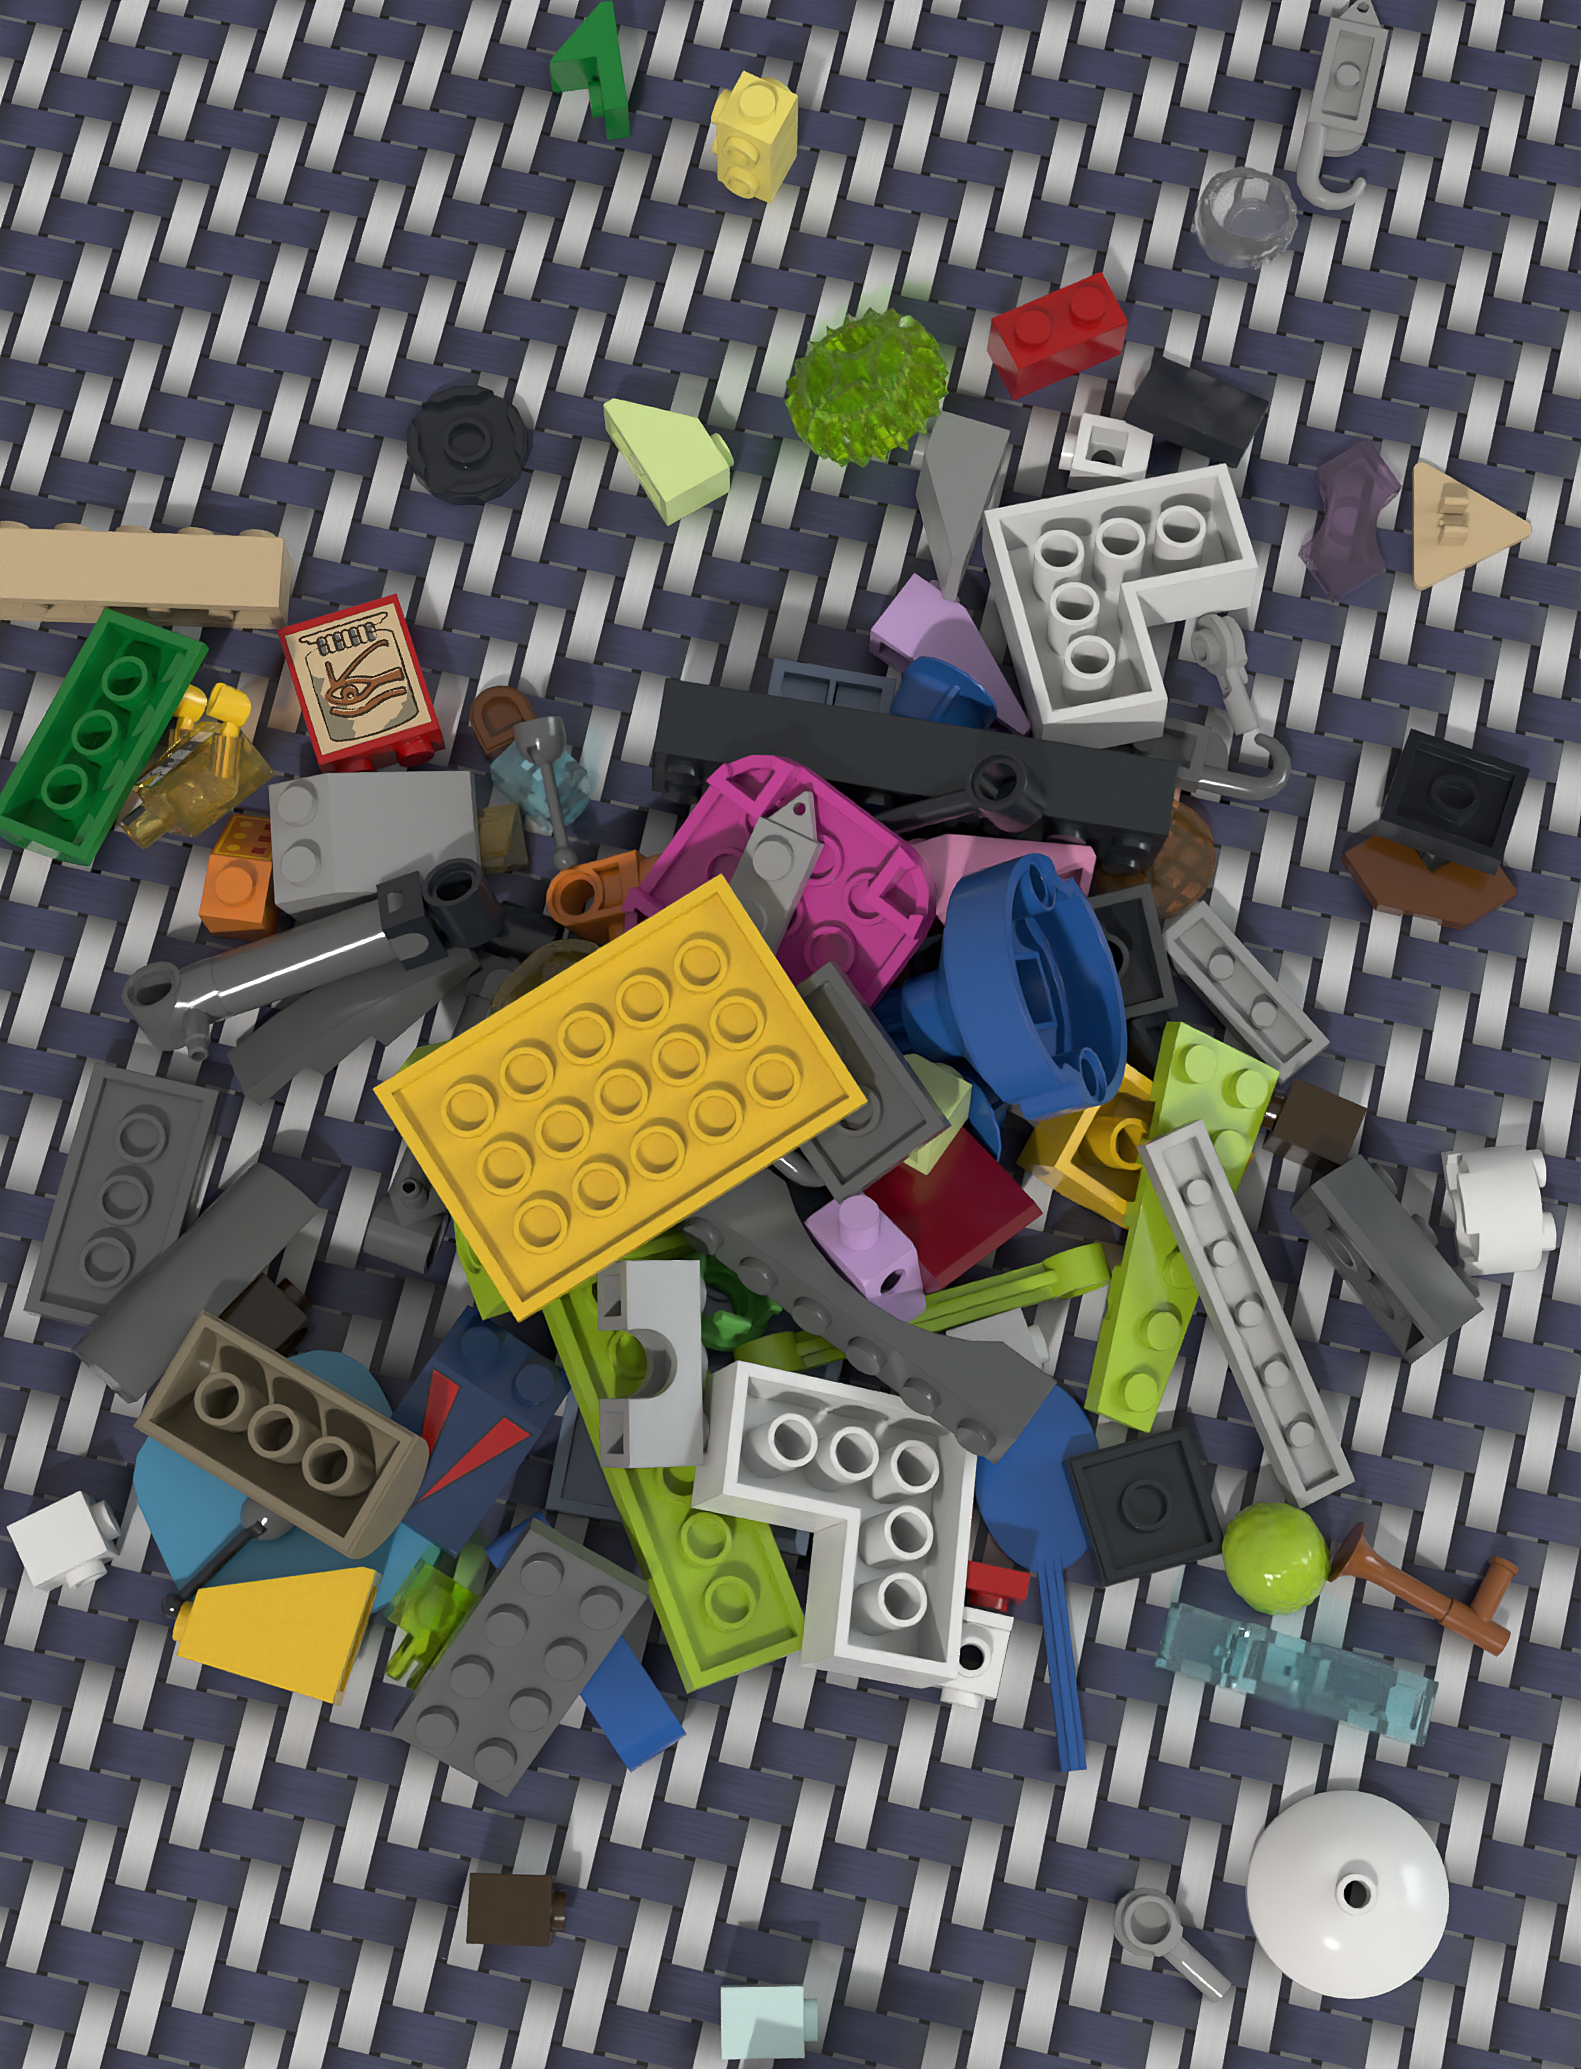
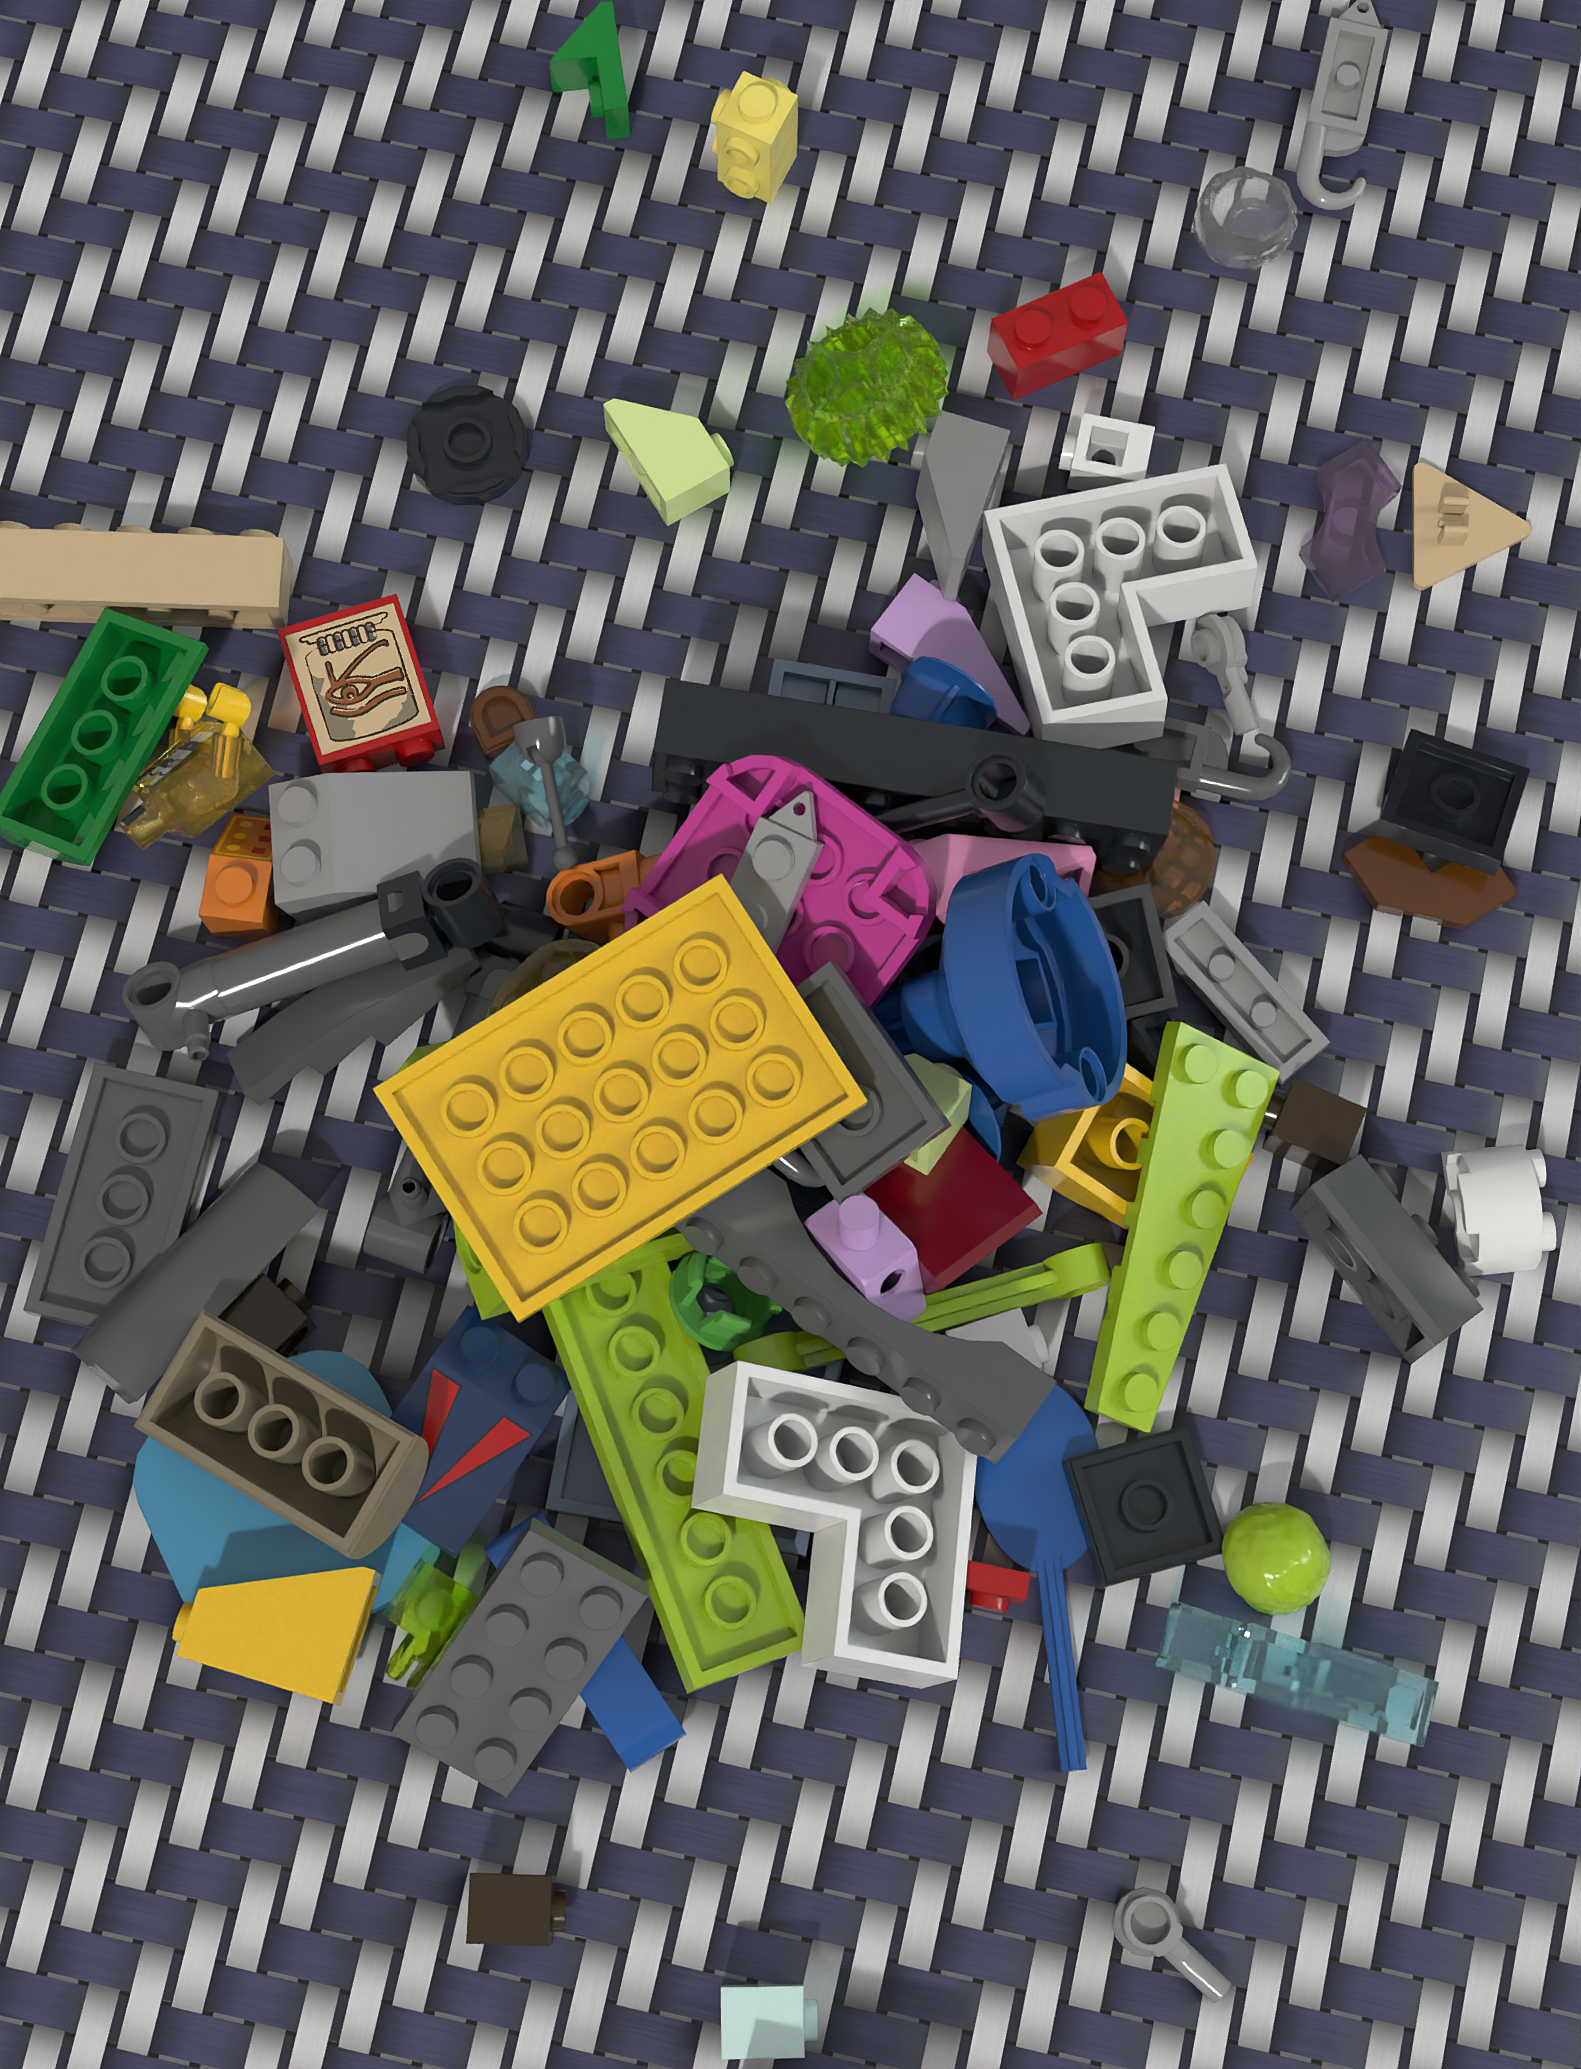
white brick [7,1491,121,1592] -> none
black hinge [161,1497,294,1619] -> none
light grey arch [597,1260,709,1468] -> none
white brick [932,1606,1014,1709] -> none
black tile [1123,355,1270,468] -> none
light grey plate [1136,1119,1355,1509] -> none
white dish [1245,1790,1449,1999] -> none
dark orange piece [1327,1521,1519,1657] -> none

